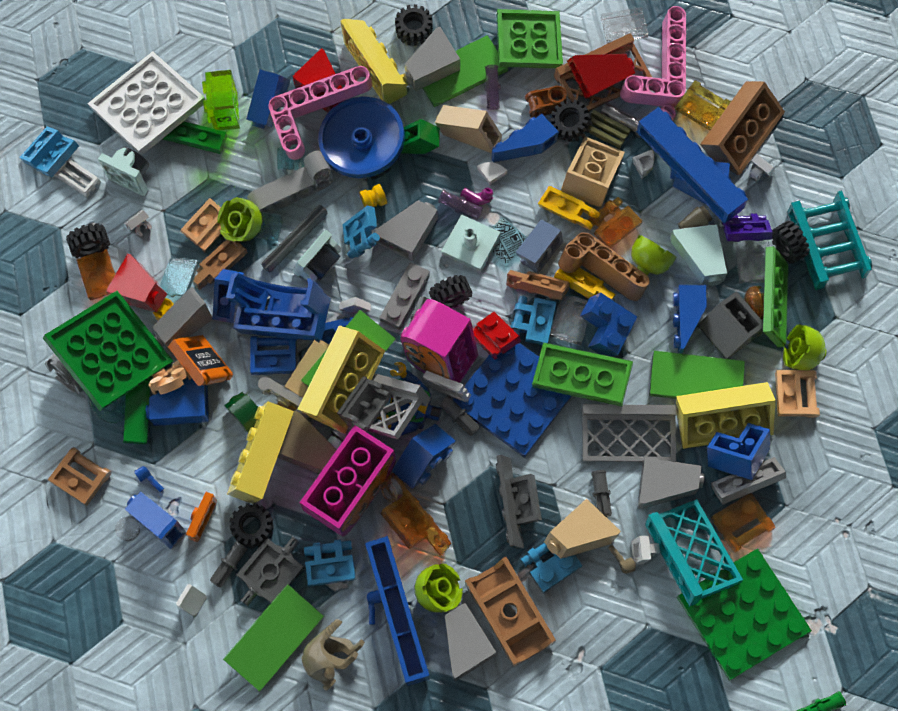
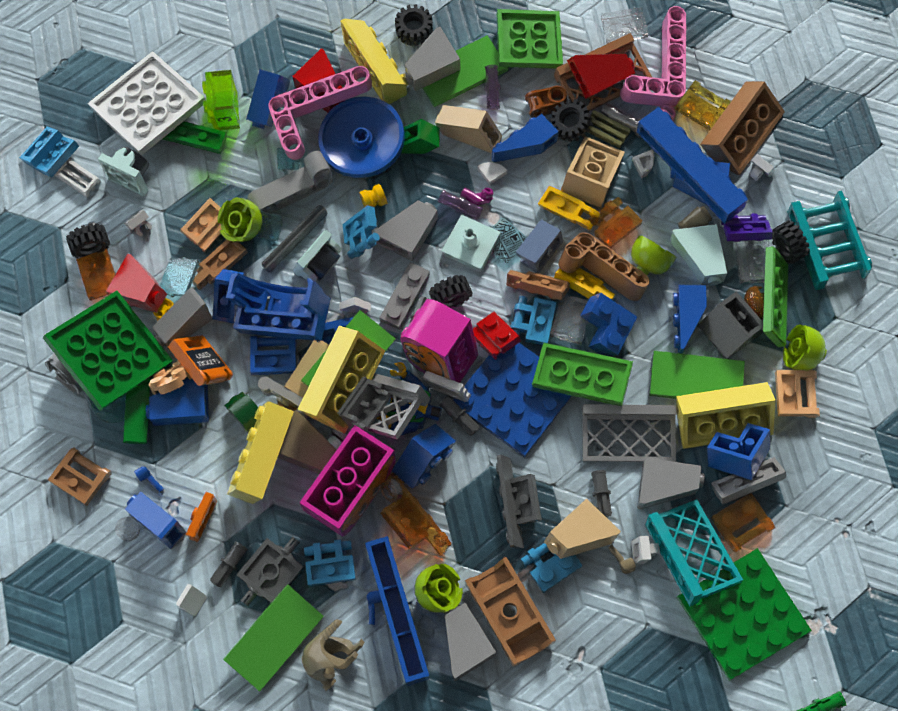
black tyre [229,503,274,548] -> none

